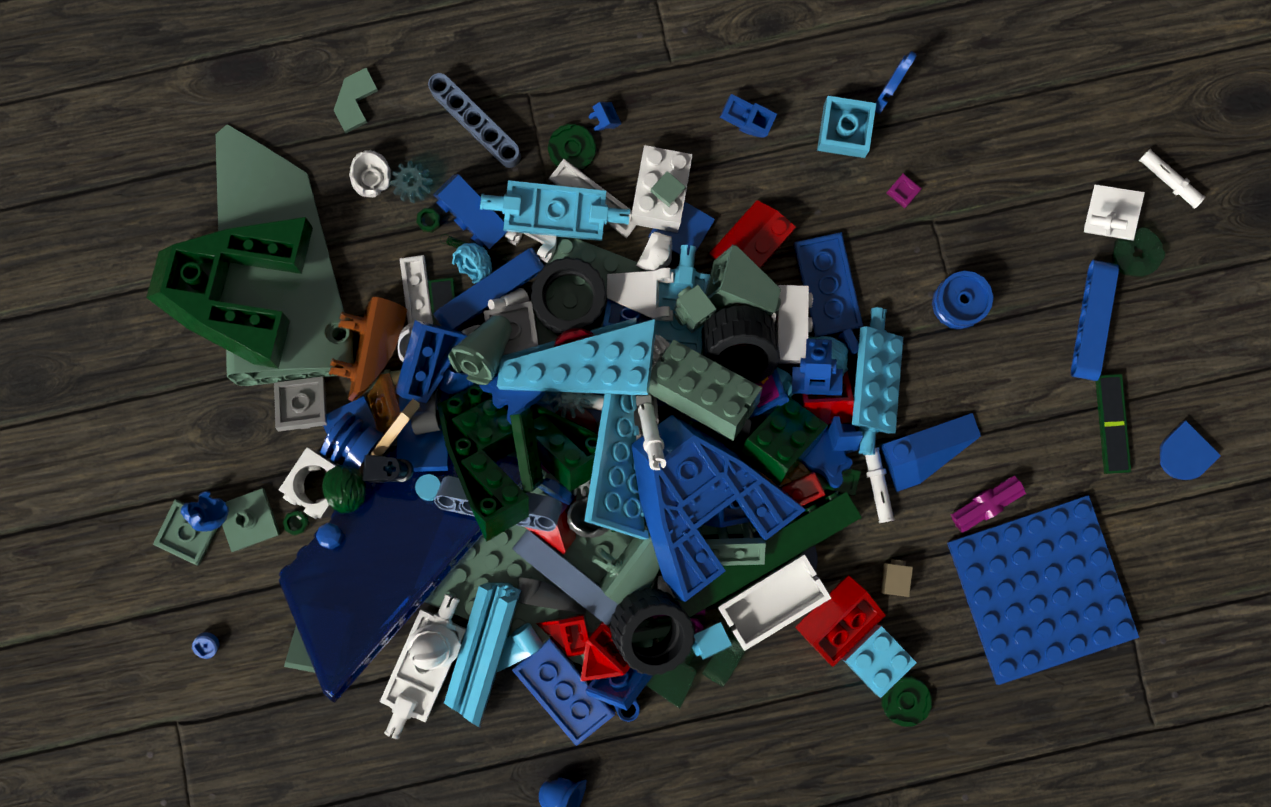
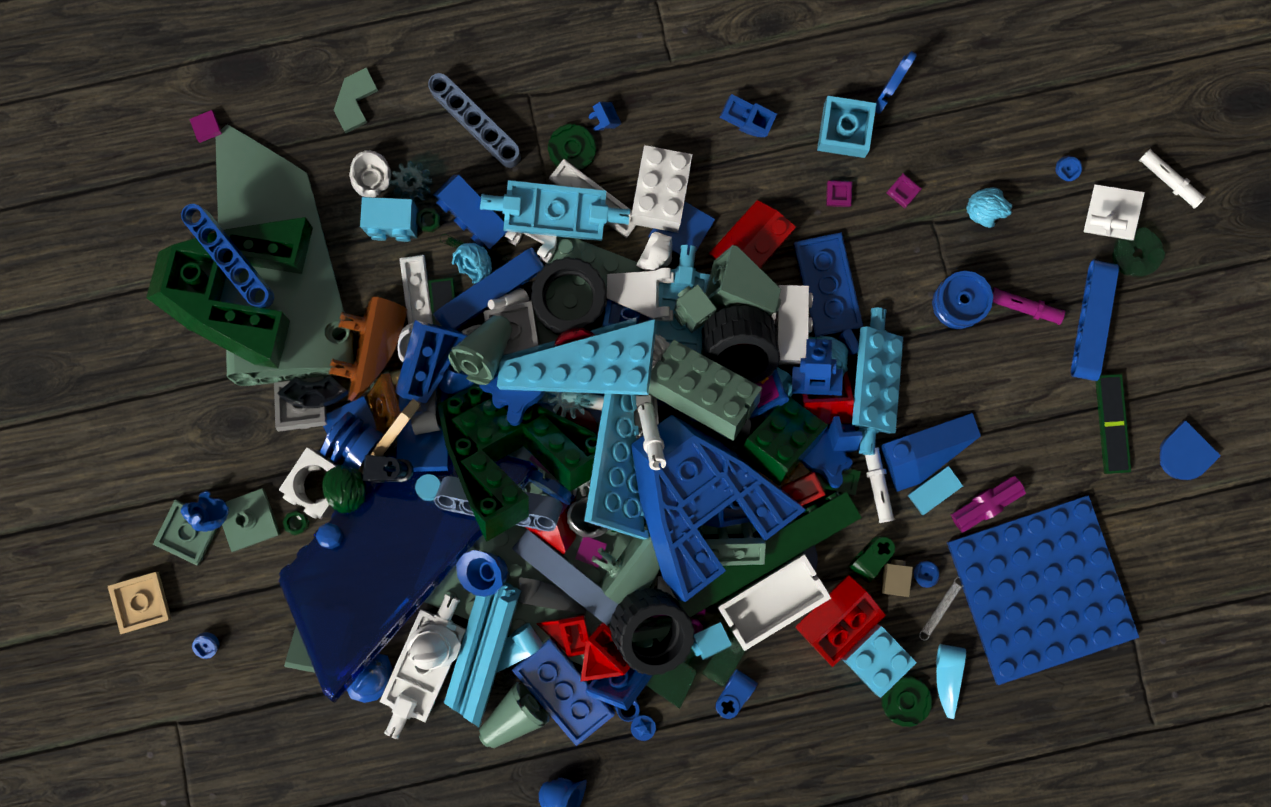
dark green tile [510,407,544,493] -> none
sand green tile [650,171,686,207] -> none
none -> tan plate [108,572,172,634]
none -> blue beam [181,204,274,309]
none -> magenta tile [190,110,222,143]
none -> black tile [277,375,349,408]
none -> blue piece [344,652,392,703]
none -> medium azure brick [360,197,419,242]
none -> blue piece [456,550,510,597]
none -> sand green cone [479,682,550,748]
none -> magenta tile [575,537,607,568]
none -> blue tile [631,714,656,741]
none -> blue piece [716,669,758,719]
none -> magenta tile [826,181,852,207]
none -> dark green piece [849,536,895,583]
none -> medium azure tile [908,466,963,515]
none -> blue tile [914,561,940,588]
none -> white piece [920,577,963,640]
none -> medium azure piece [936,644,966,719]
none -> medium azure hair [966,187,1012,228]
none -> magenta pin [992,287,1065,325]
none -> blue tile [1055,156,1082,181]

